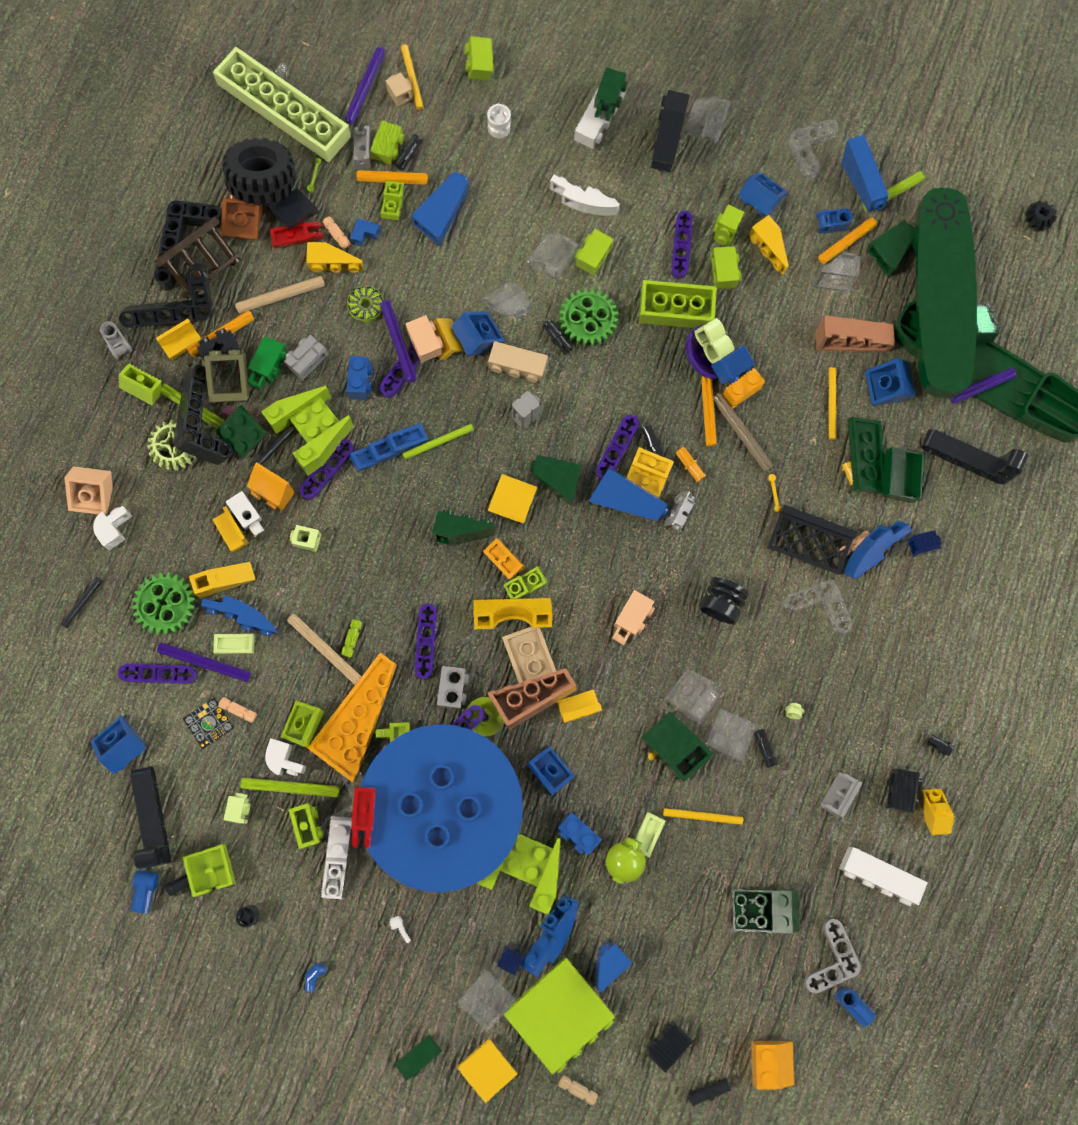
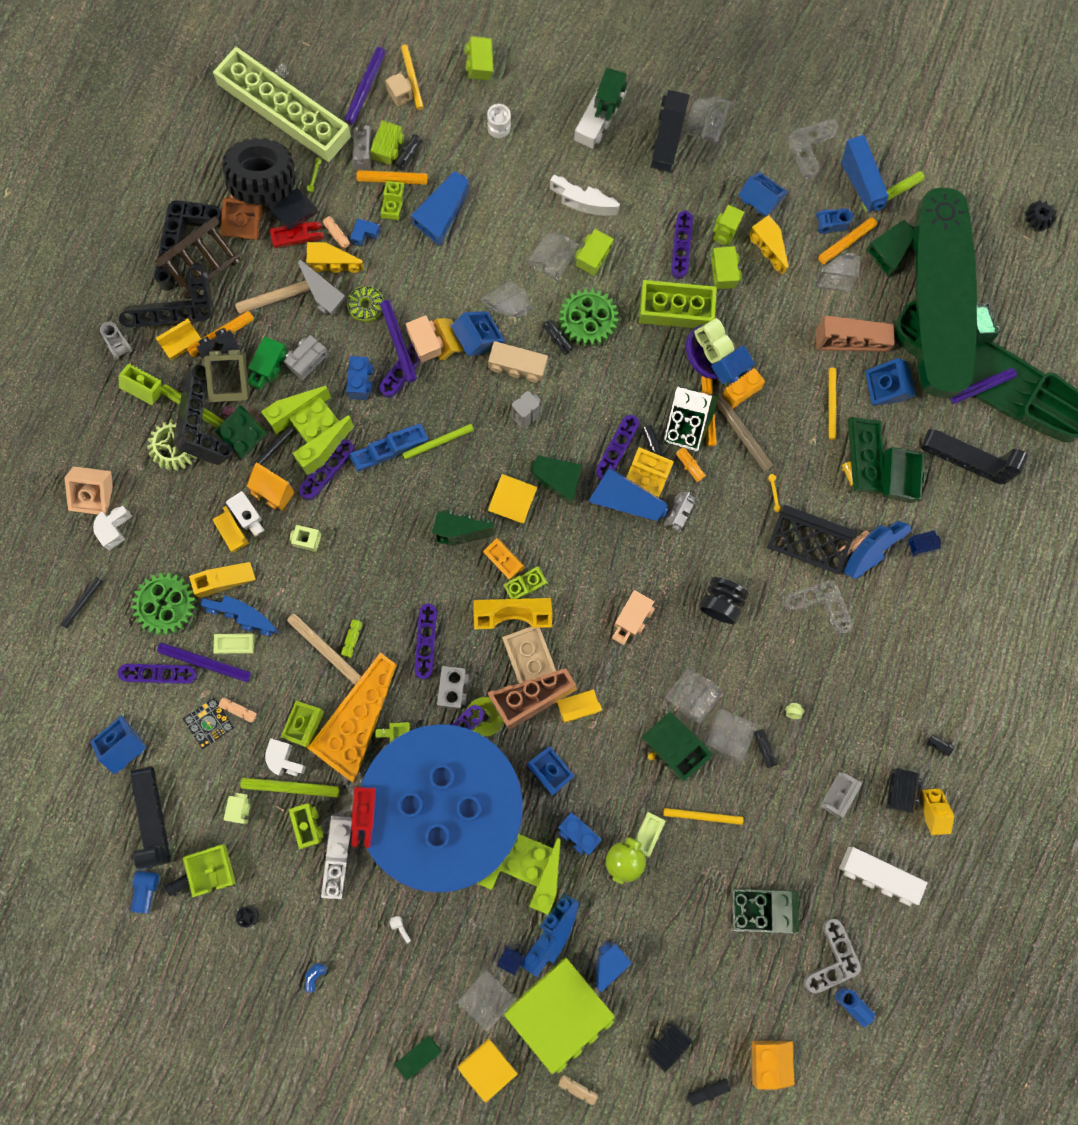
none -> light grey slope [298,260,345,315]
none -> slope [664,387,719,451]

